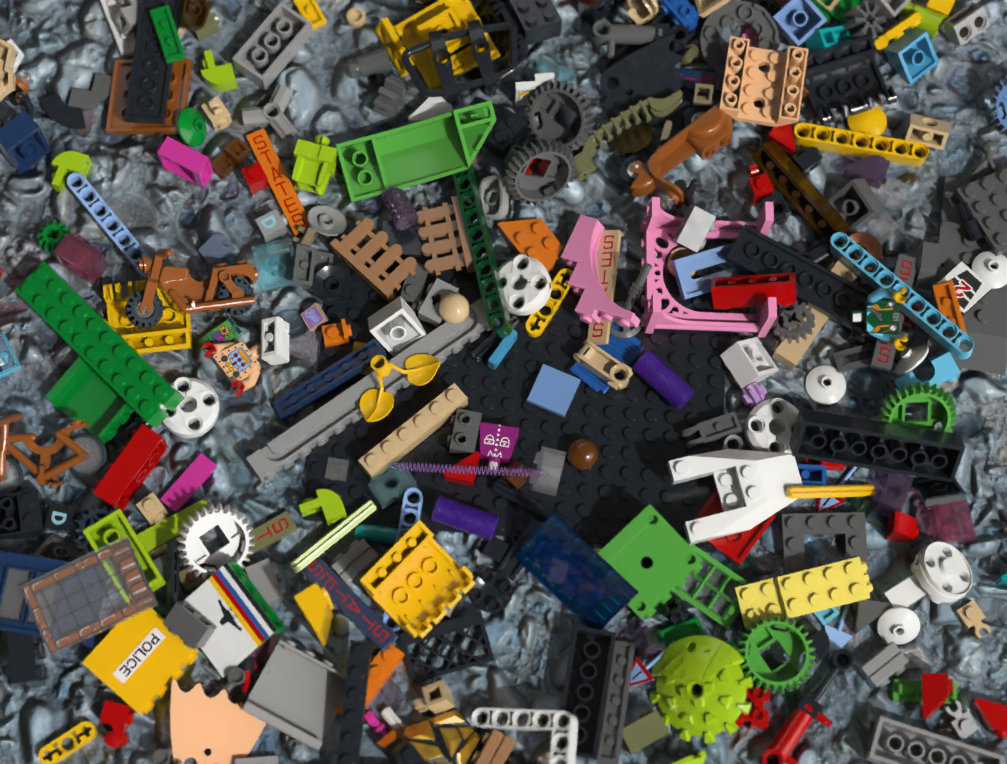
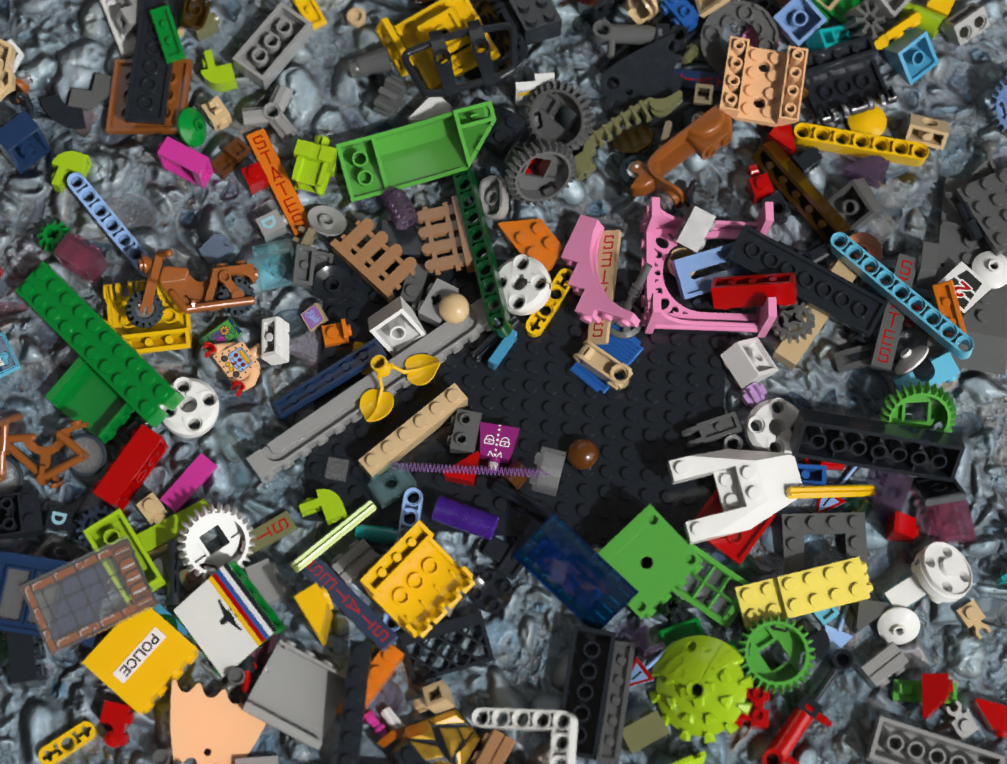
dark grey brick [163,601,217,649] -> none
medium blue tile [527,364,581,418] -> none
clear light blue tile [533,59,576,87] -> none
dark purple piece [632,350,695,410] -> none
white dish [805,365,846,405] -> none
torso [851,287,908,351] -> none

